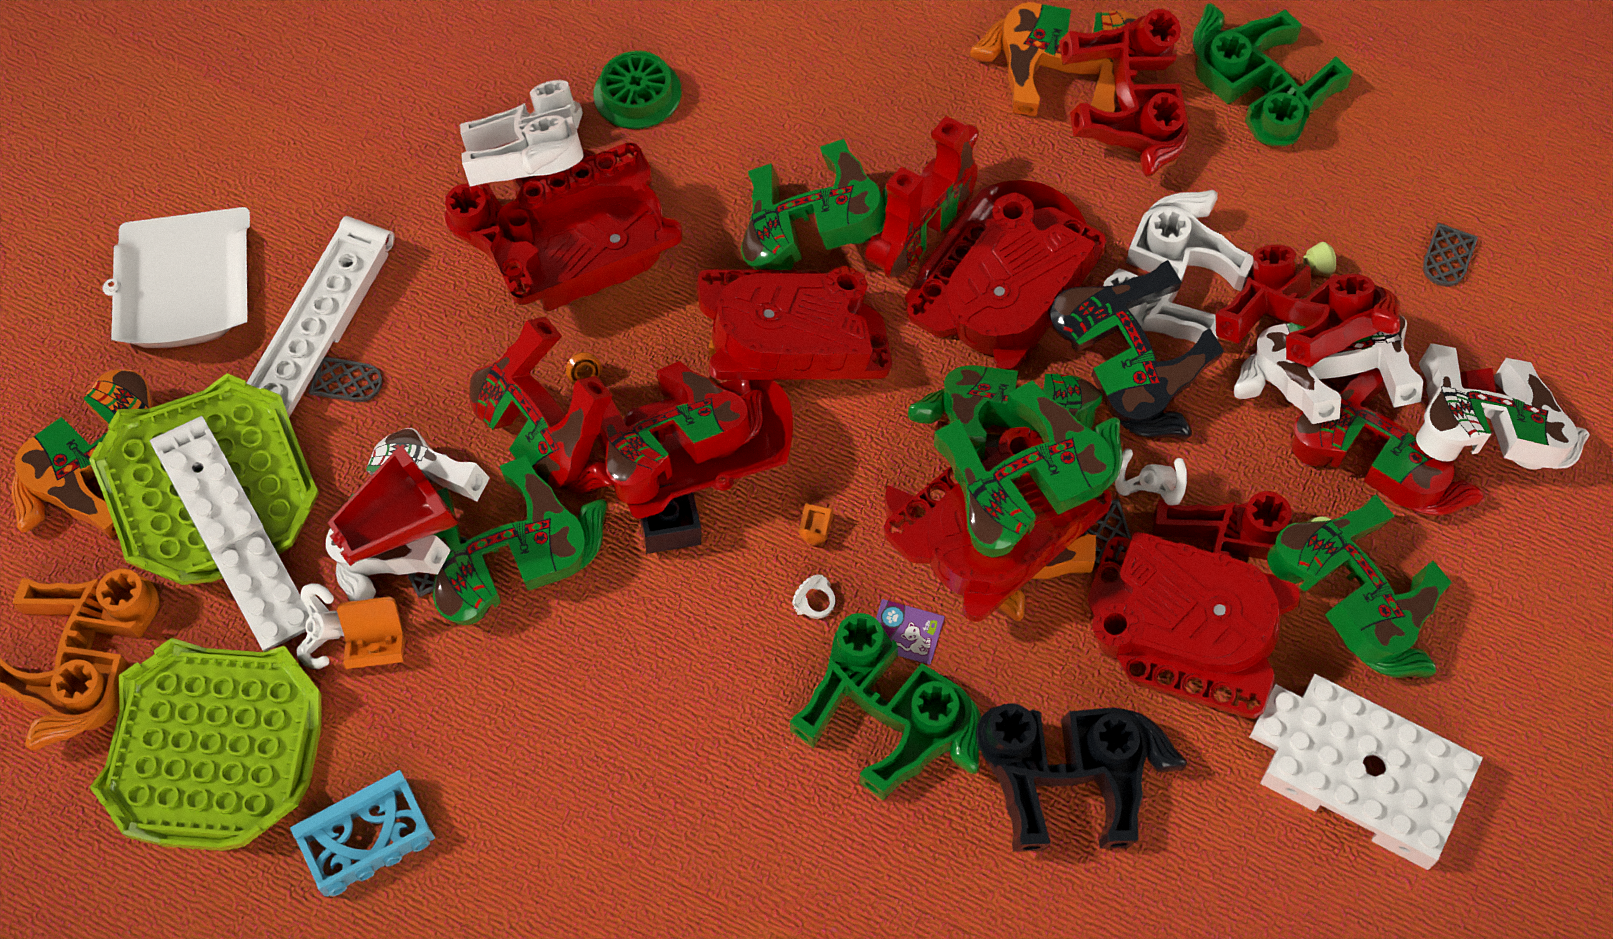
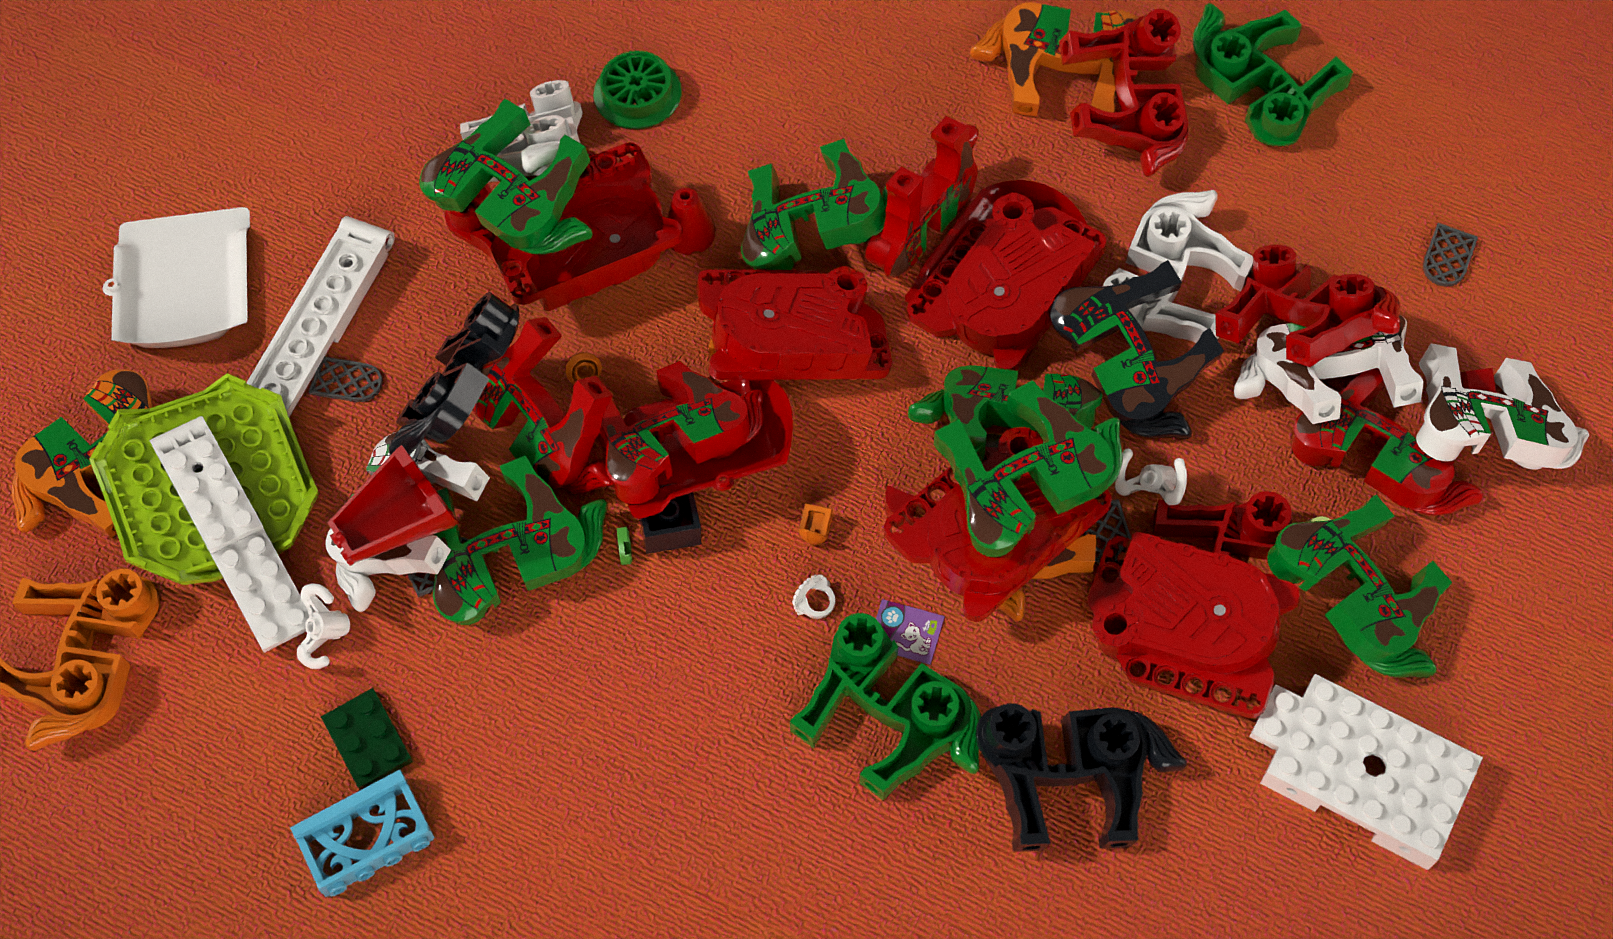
lime plate [90,638,321,851] -> none
orange bracket [337,597,405,669] -> none
yellowish green cone [1303,242,1336,277] -> none
none -> dark green plate [321,688,413,790]
none -> black animal [388,292,520,455]
none -> green animal [419,98,593,254]
none -> bright green tile [617,527,632,565]
none -> red cone [667,188,715,255]

